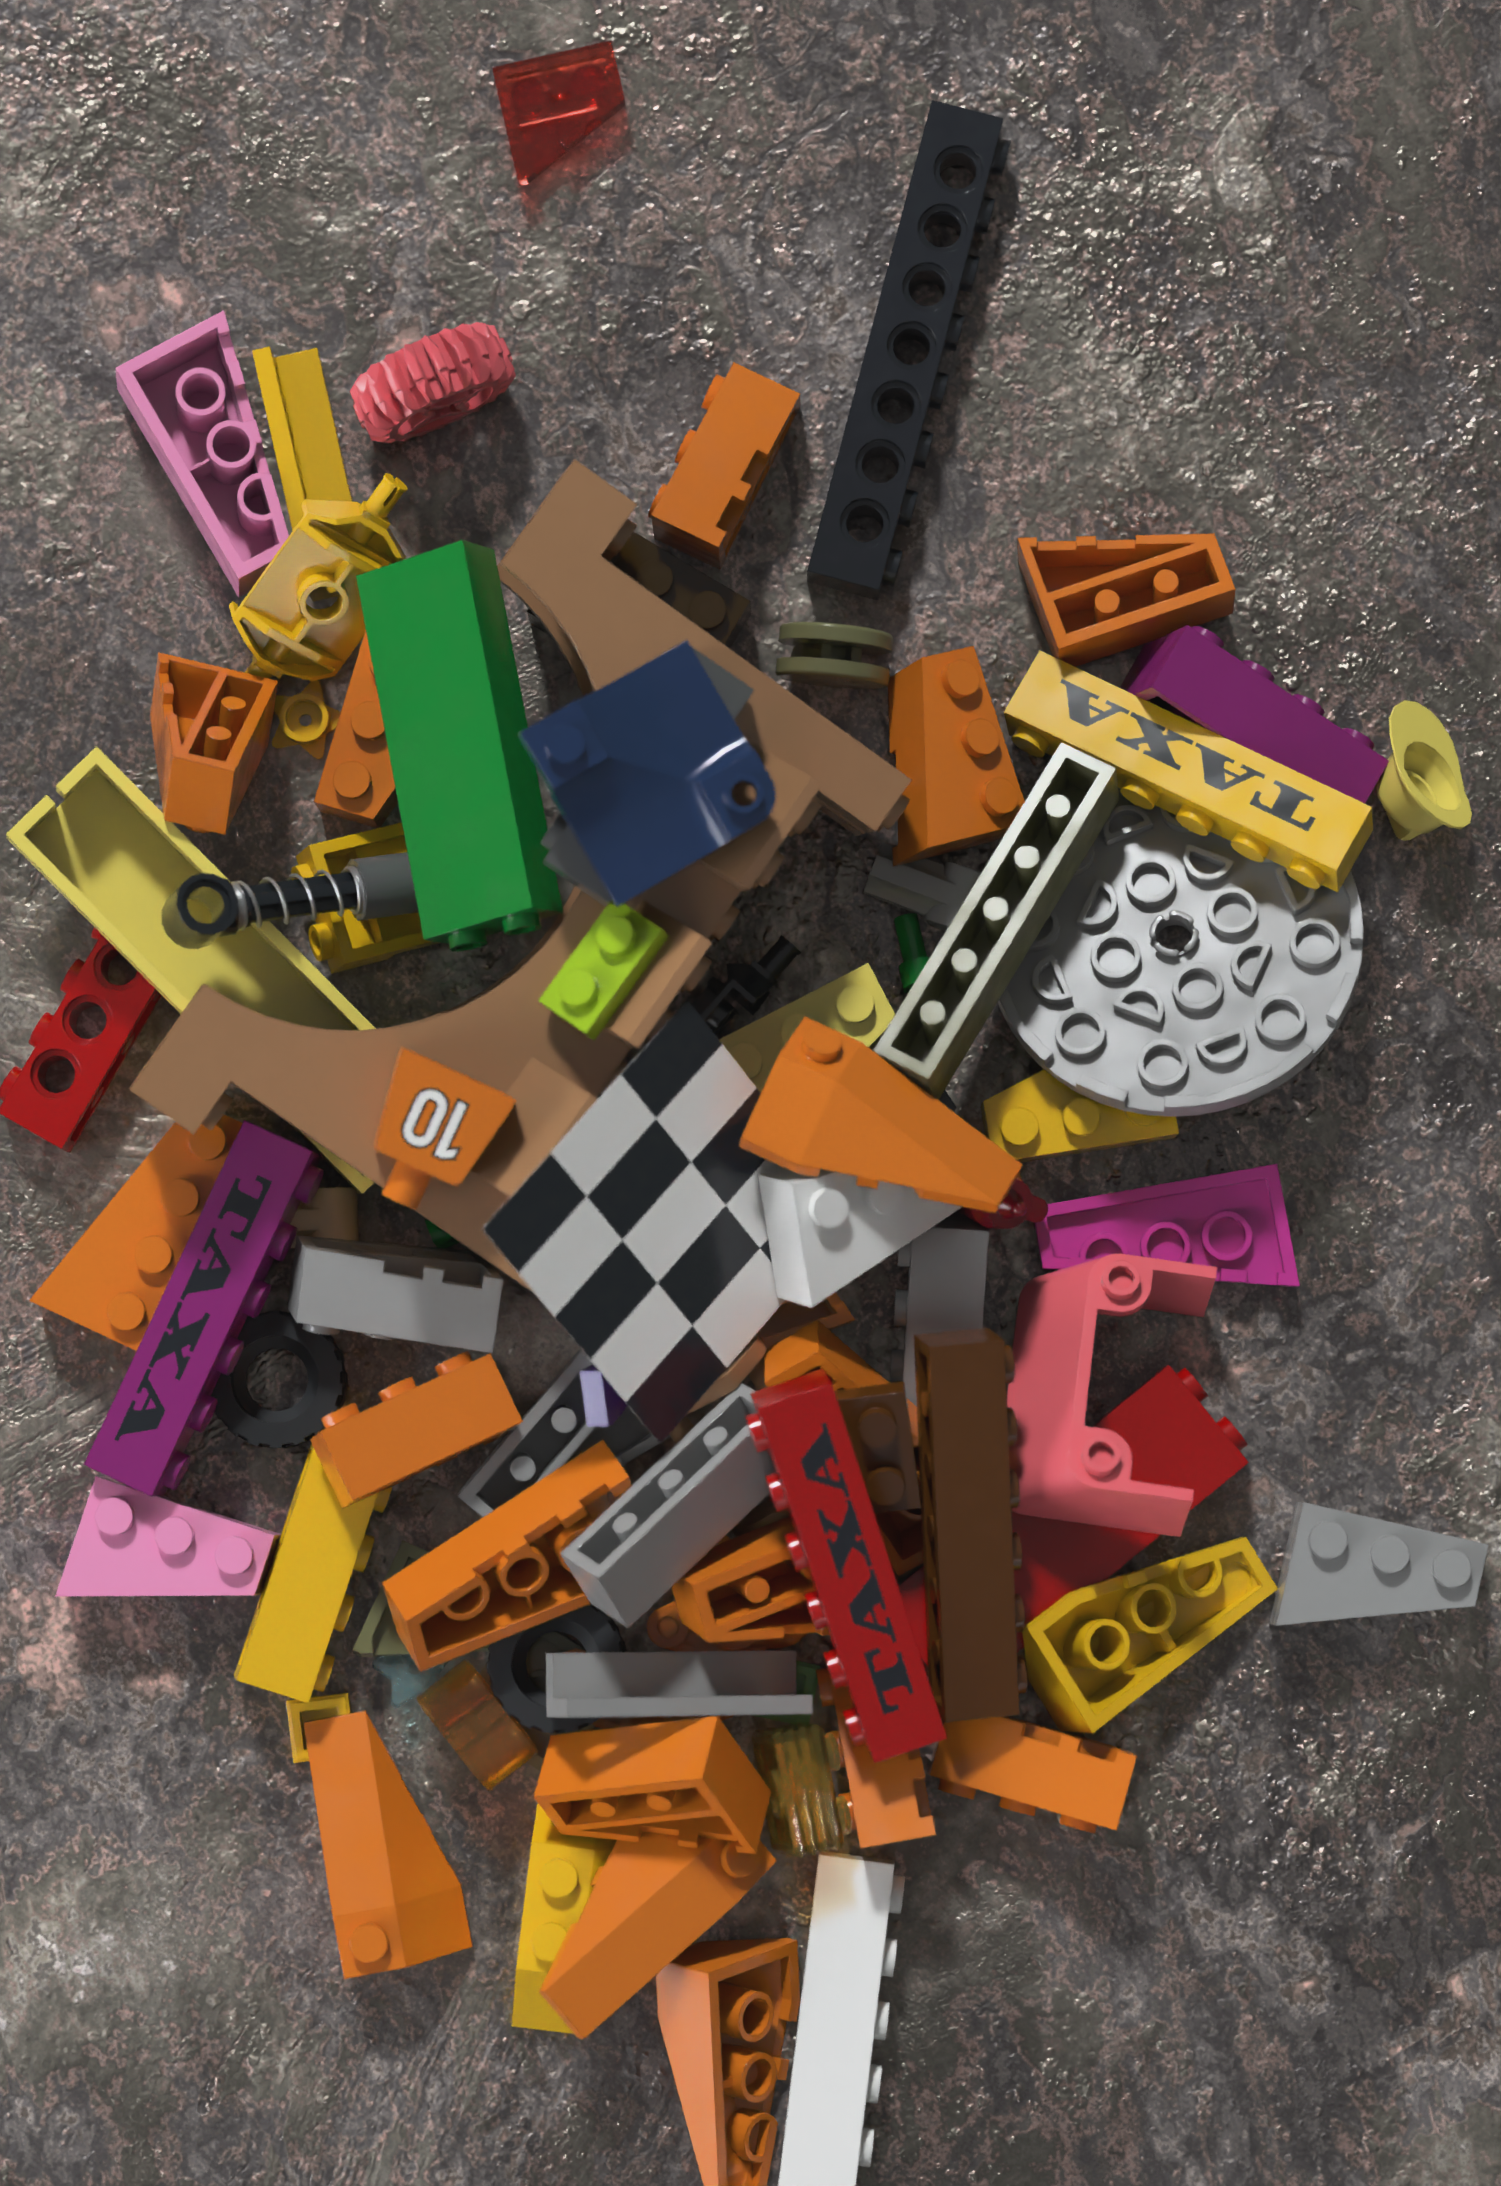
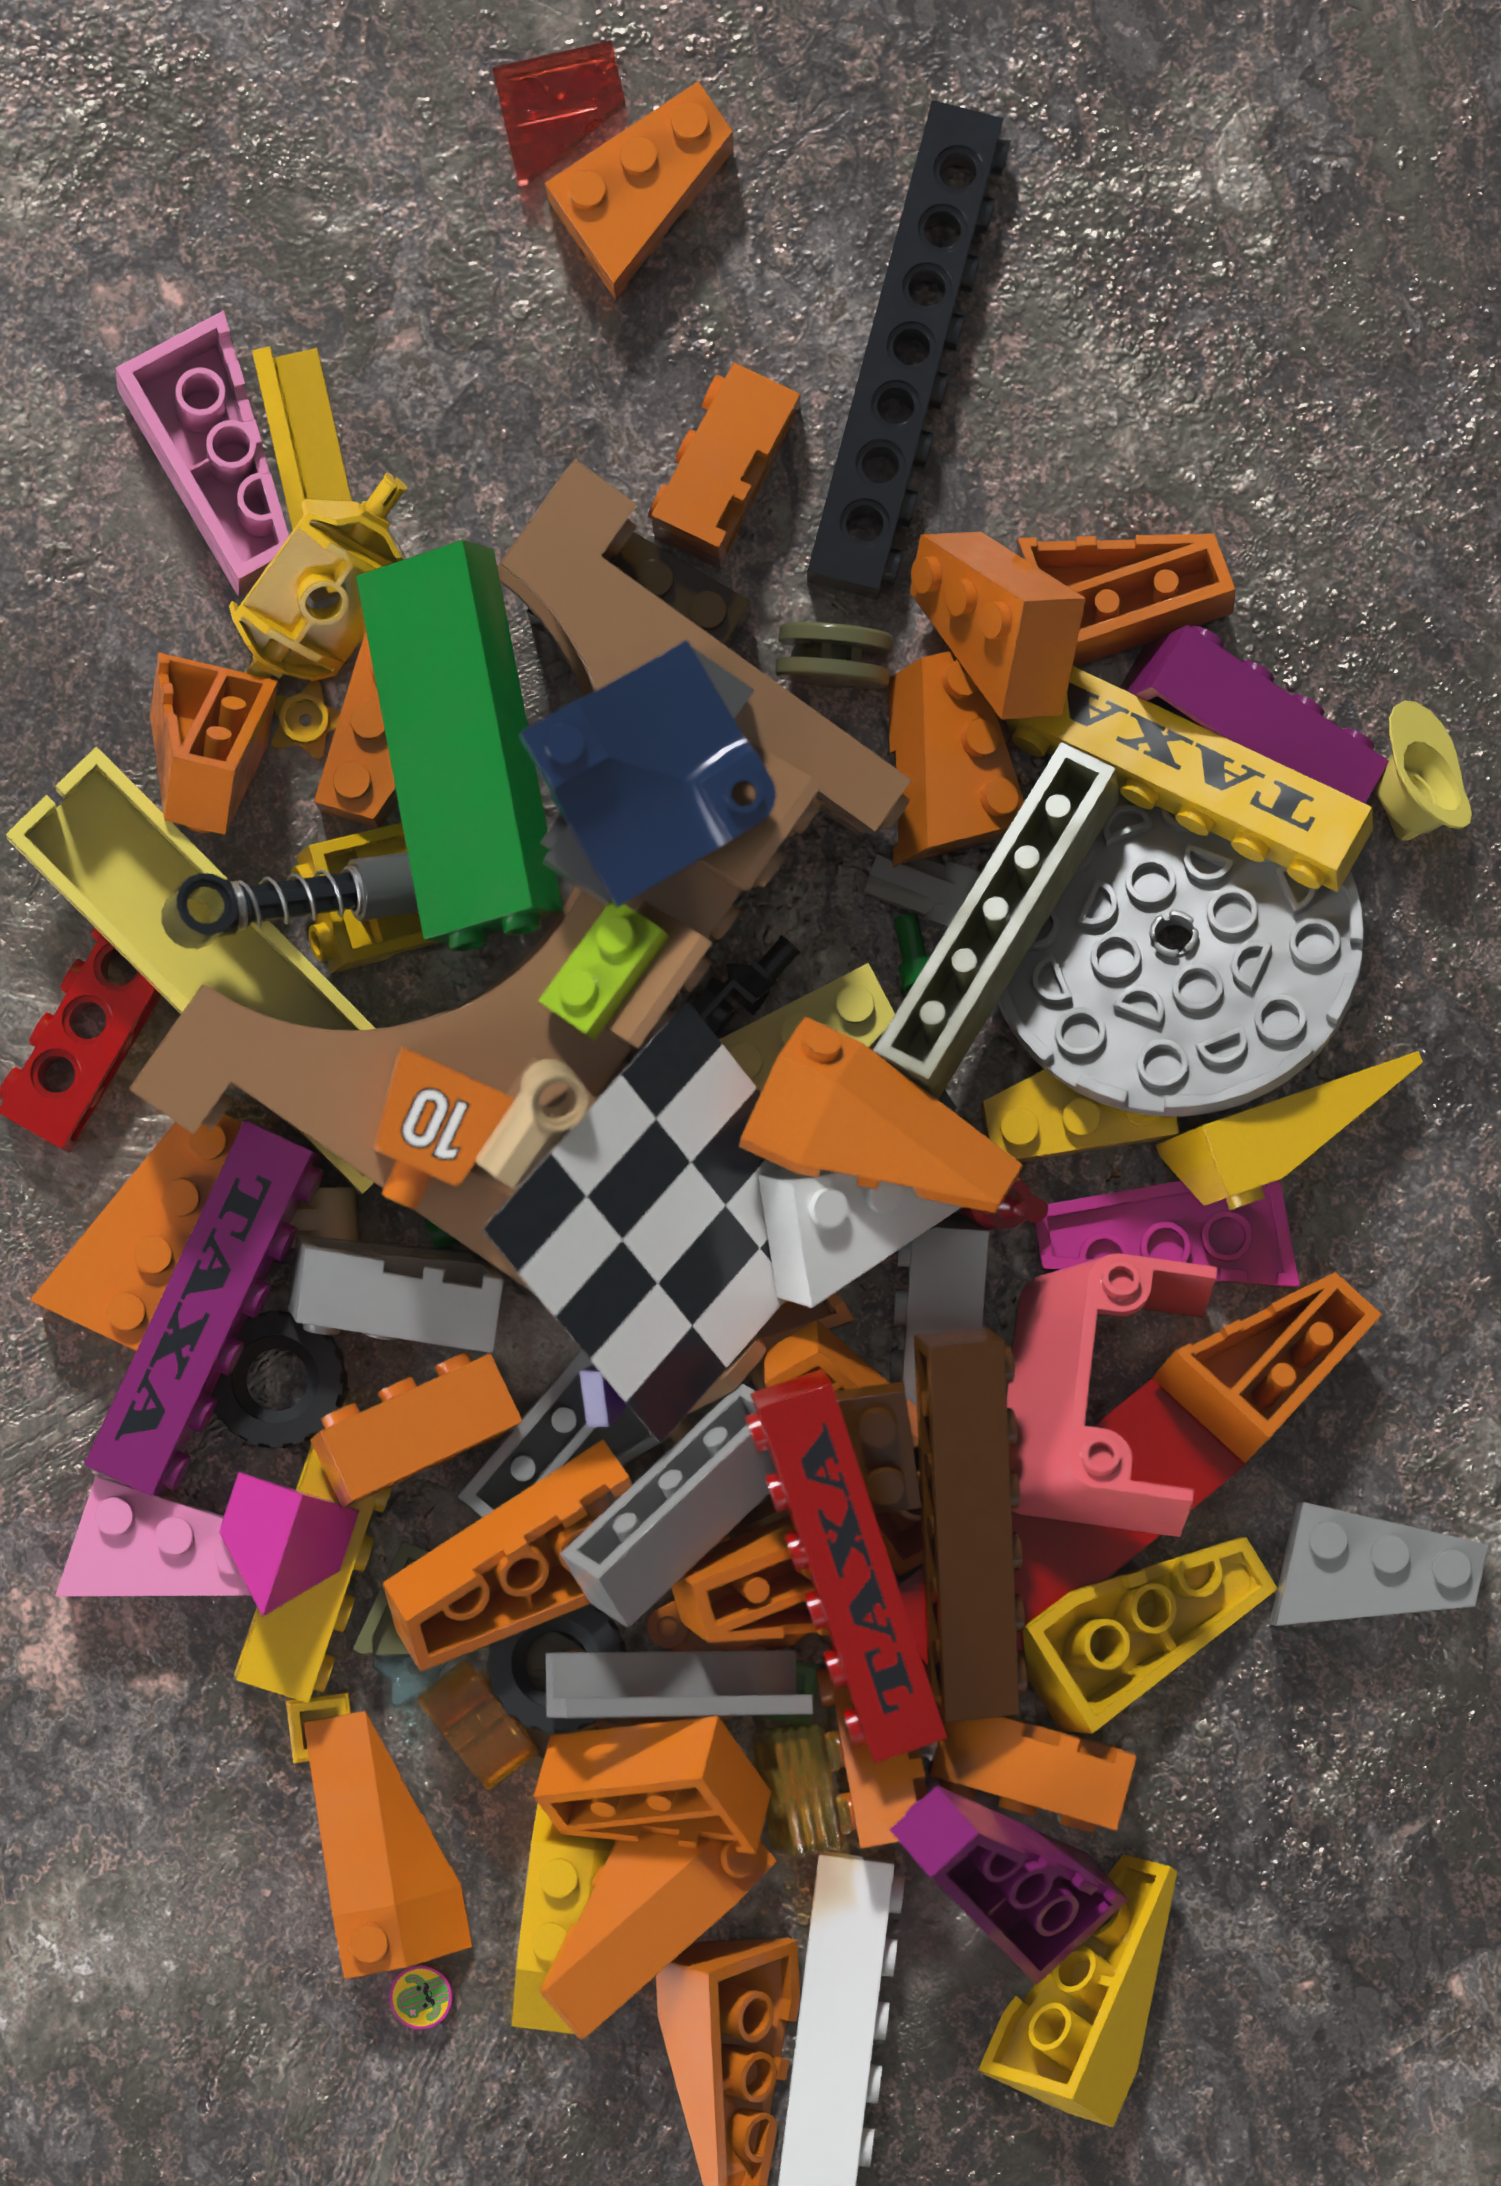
coral gear [350,322,516,444] -> none
none -> dark pink slope [219,1471,359,1617]
none -> tile [389,1965,454,2029]
none -> tan piece [475,1059,588,1189]
none -> orange wedge [545,81,734,300]
none -> magenta wedge [889,1786,1129,1985]
none -> orange wedge [910,532,1086,720]
none -> yellow wedge [978,1854,1177,2127]
none -> orange wedge [1152,1272,1382,1463]
none -> yellow wedge [1156,1051,1423,1210]

